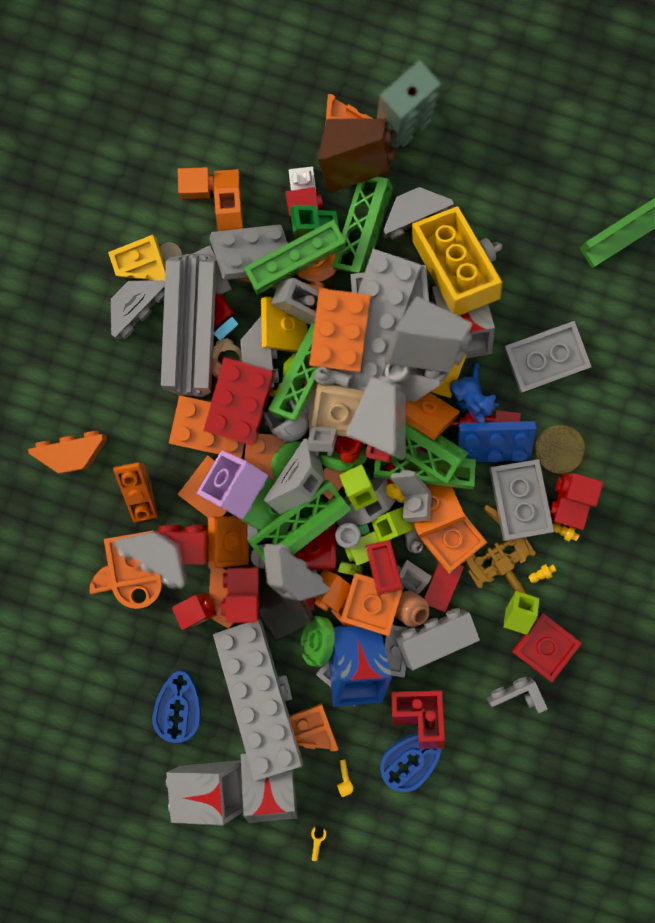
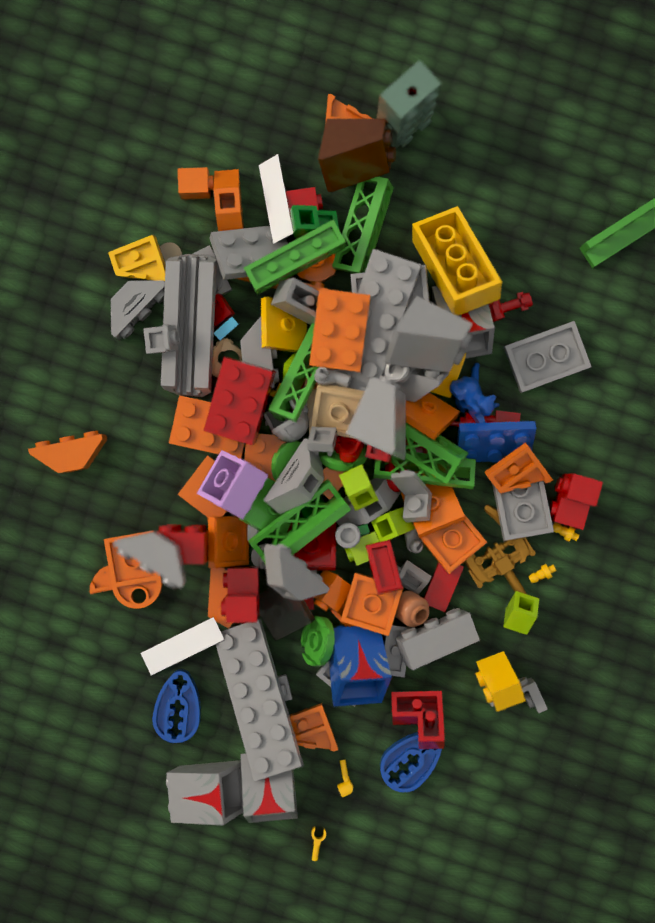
orange slope [113,463,157,523] -> none
red brick [172,593,217,630] -> none
white tile [289,167,316,190] -> none
lime tile [338,561,363,575] -> none
light grey slope [383,187,454,240] -> none
yellow piece [386,483,405,503] -> none
light grey tile [478,238,503,262] -> none
red plate [512,612,582,682] -> none
clear yellow tile [535,425,585,473] -> none
none -> white sticker [141,617,225,675]
none -> light grey bracket [144,324,180,354]
none -> white sticker [259,154,293,244]
none -> yellow brick [475,651,525,712]
none -> orange wing [485,442,553,493]
none -> red bar [488,292,533,322]

